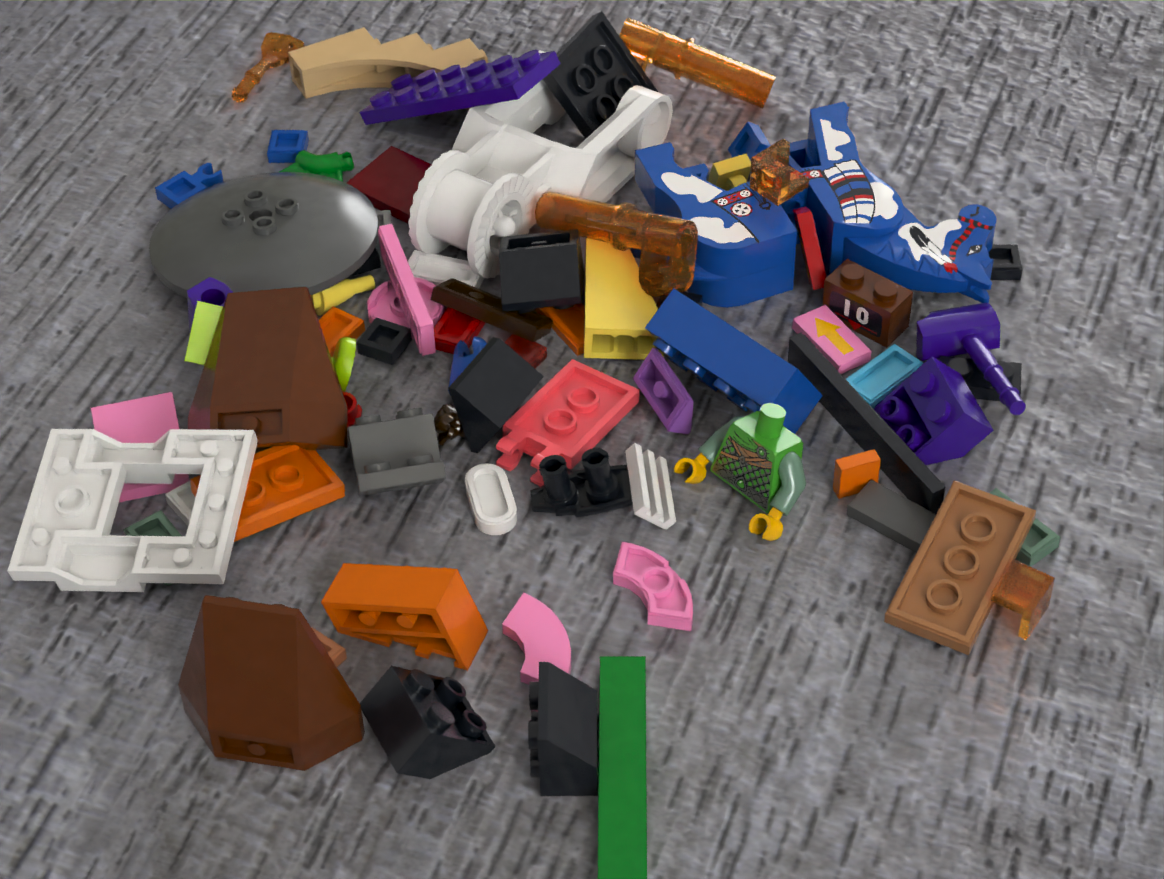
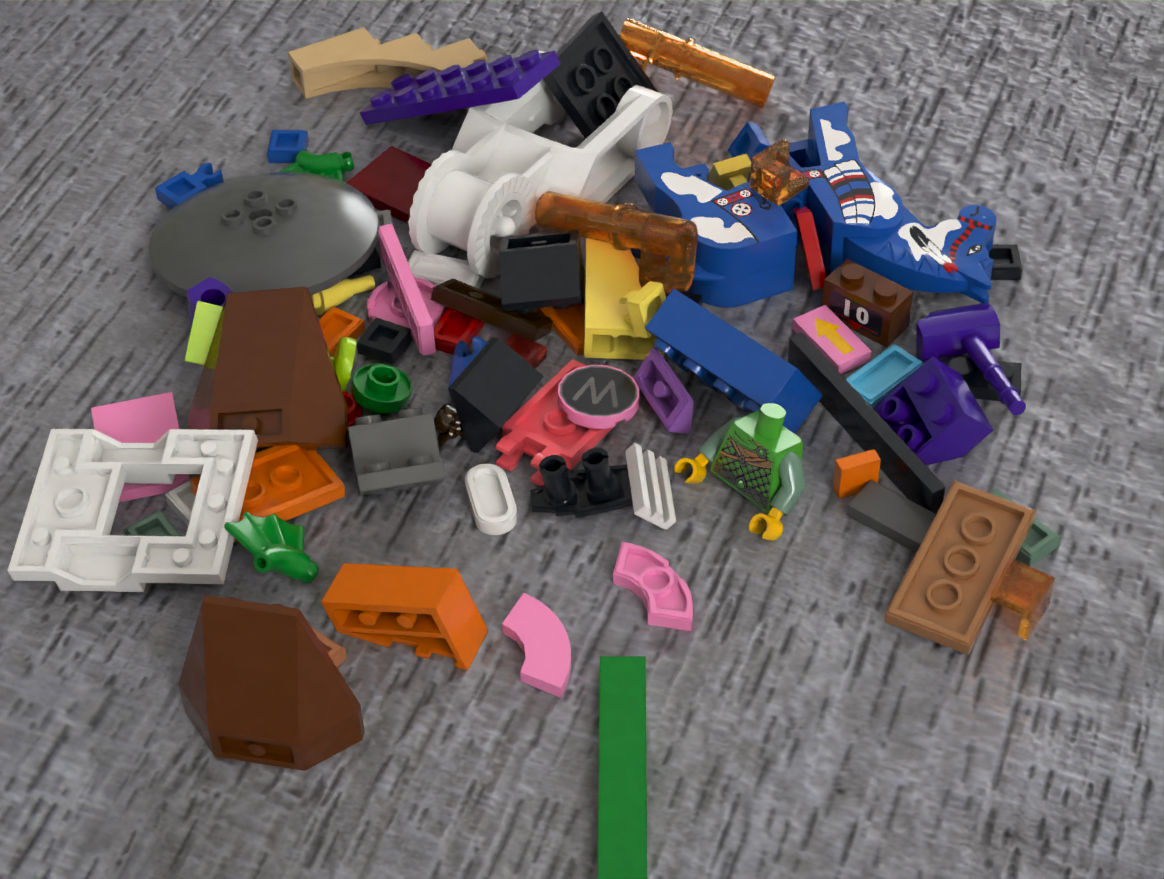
clear orange piece [232,32,305,103] -> none
black slope [360,666,496,779] -> none
black slope [528,662,598,796] -> none
none -> green arm [224,512,319,584]
none -> green plate [351,363,412,414]
none -> tile [558,365,639,429]
none -> light yellow tile [619,281,666,338]

